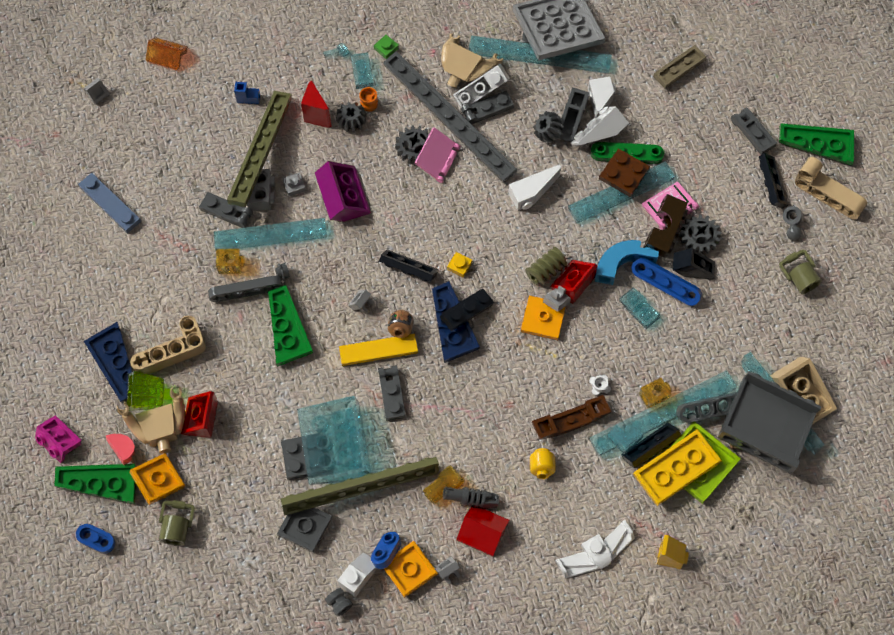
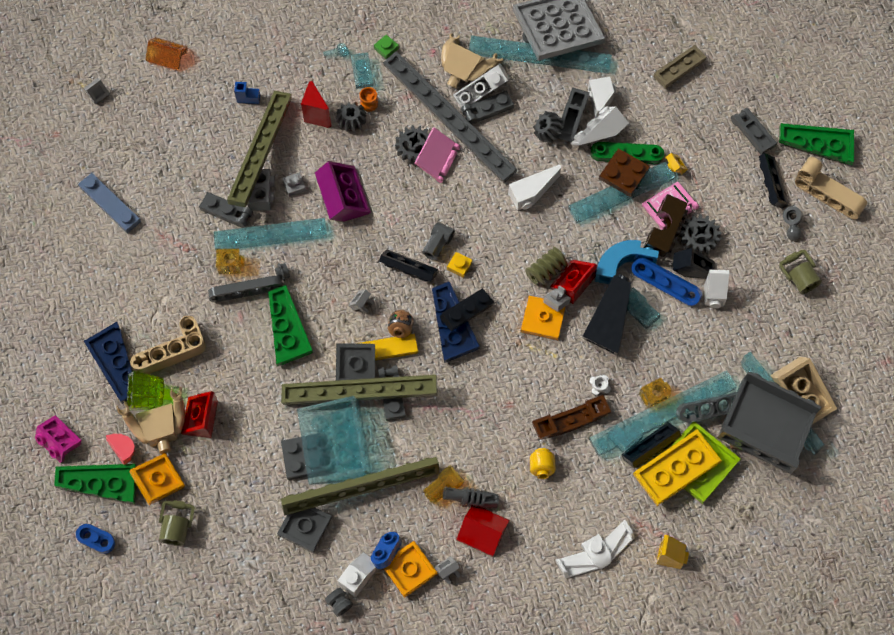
none -> olive plate [281,375,438,405]
none -> dark grey plate [336,343,375,381]
none -> dark grey piece [422,222,455,260]
none -> black slope [582,275,632,356]
none -> yellow plate [666,153,688,174]
none -> white slope [704,270,729,308]

